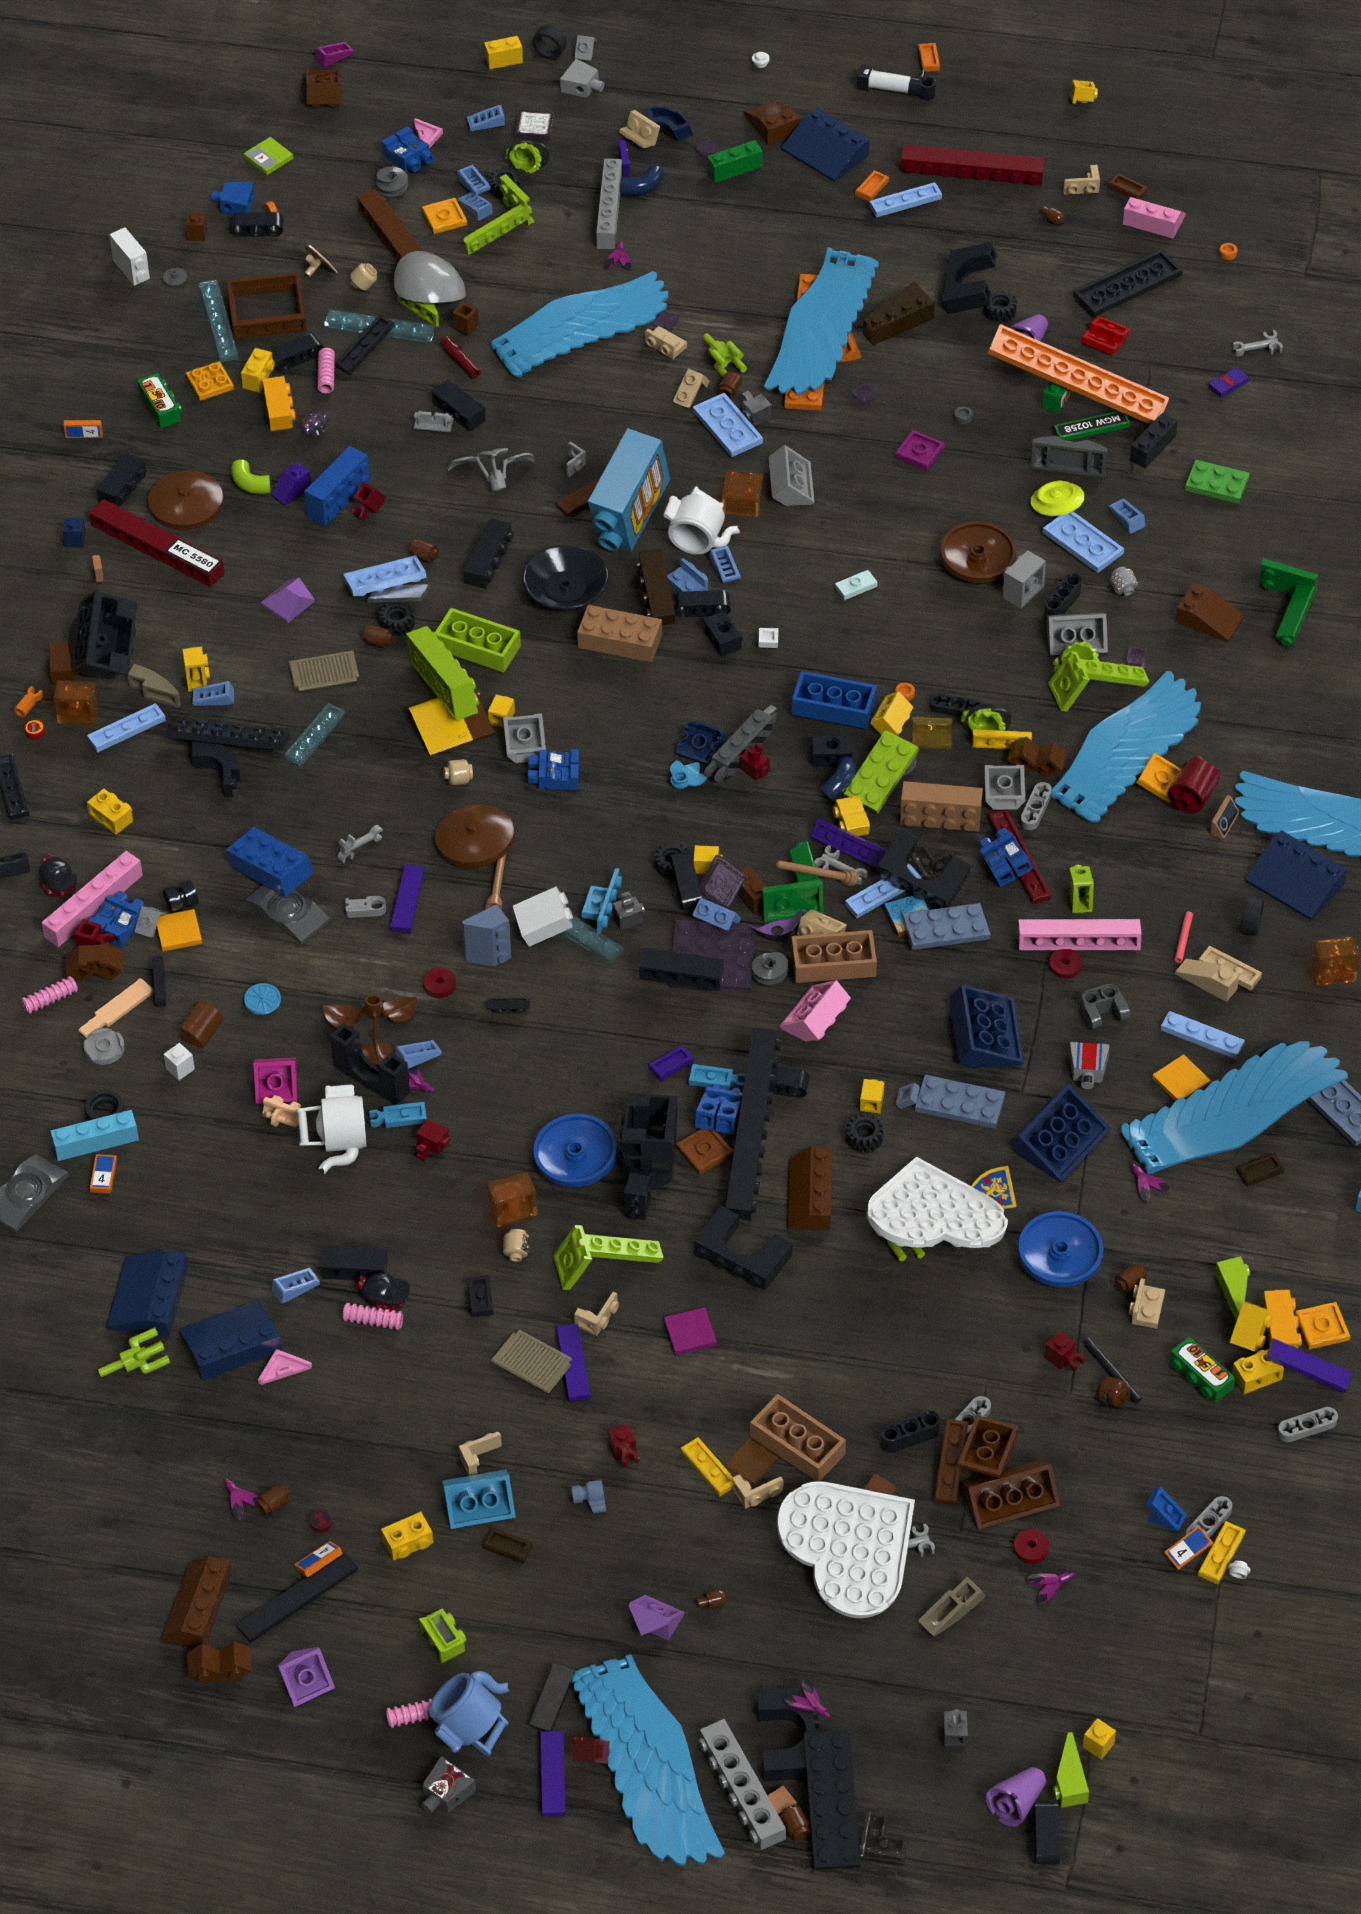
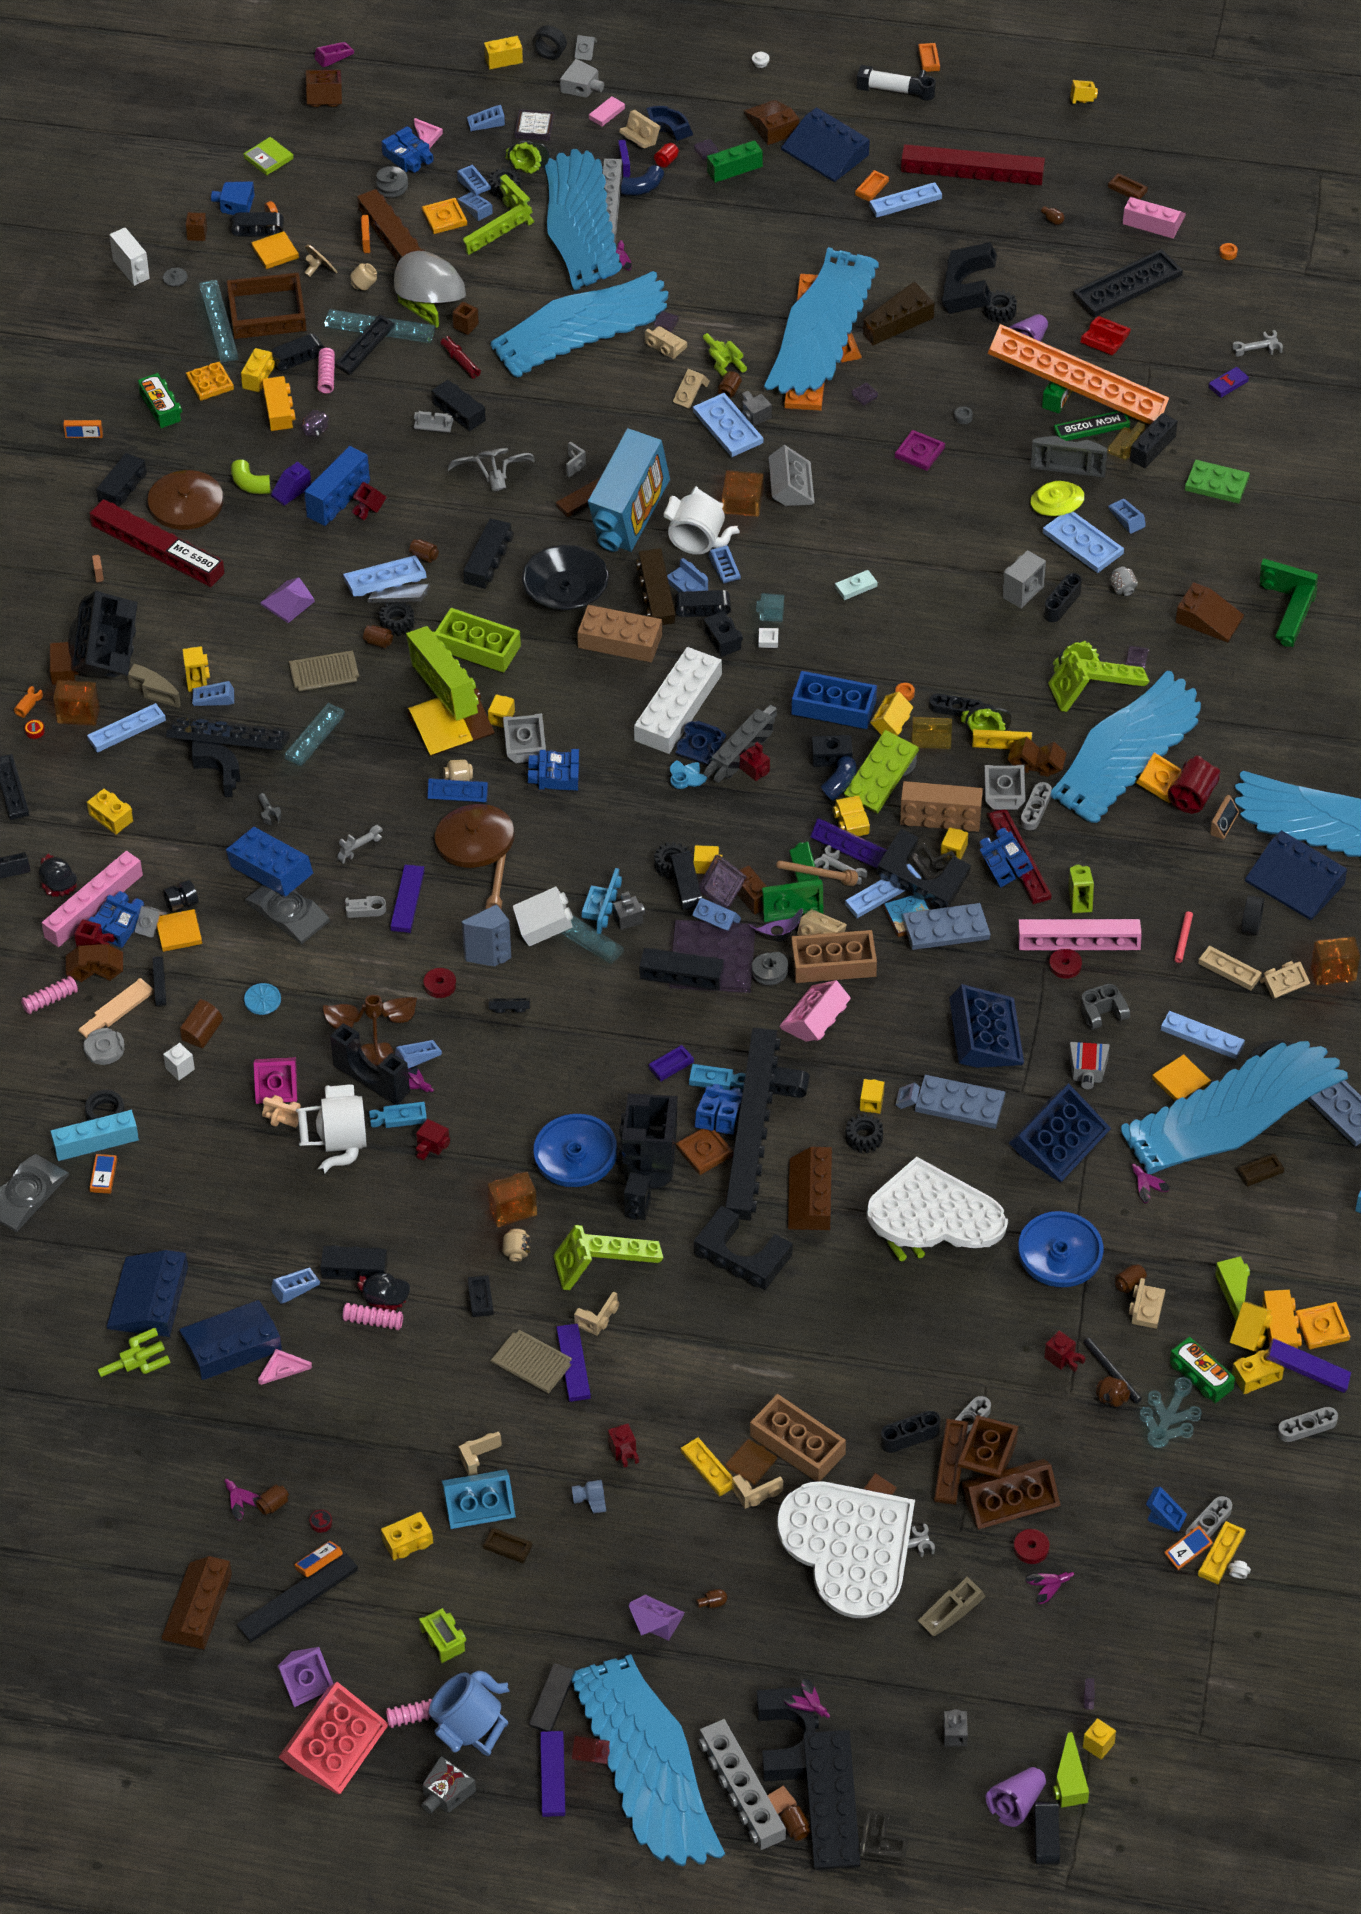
dark blue brick [63,517,86,547] -> none
reddish brown brick [187,1641,252,1683] -> none
magenta tile [664,1307,717,1356] -> none
reddish brown dish [940,521,1017,583] -> none
shield [971,1166,1017,1209] -> none
light grey slope [1046,613,1108,655] -> none
tan bracket [1063,165,1100,195] -> none
tan slope [1175,959,1239,1002] -> none
none -> light orange tile [251,231,299,269]
none -> dark grey bar [258,793,281,825]
none -> coral slope [279,1682,389,1795]
none -> orange tile [361,215,370,253]
none -> blue plate [428,778,488,802]
none -> dark azure animal [545,149,622,291]
none -> bright pink tile [589,96,625,127]
none -> white brick [634,647,722,754]
none -> red brick [654,143,679,168]
none -> clear light blue brick [756,593,784,622]
none -> yellow brick [941,827,968,860]
none -> clear purple tile [1084,1678,1095,1710]
none -> clear yellow panel [1107,422,1145,461]
none -> clear light blue plant [1140,1377,1202,1448]
none -> tan bracket [1260,961,1310,999]

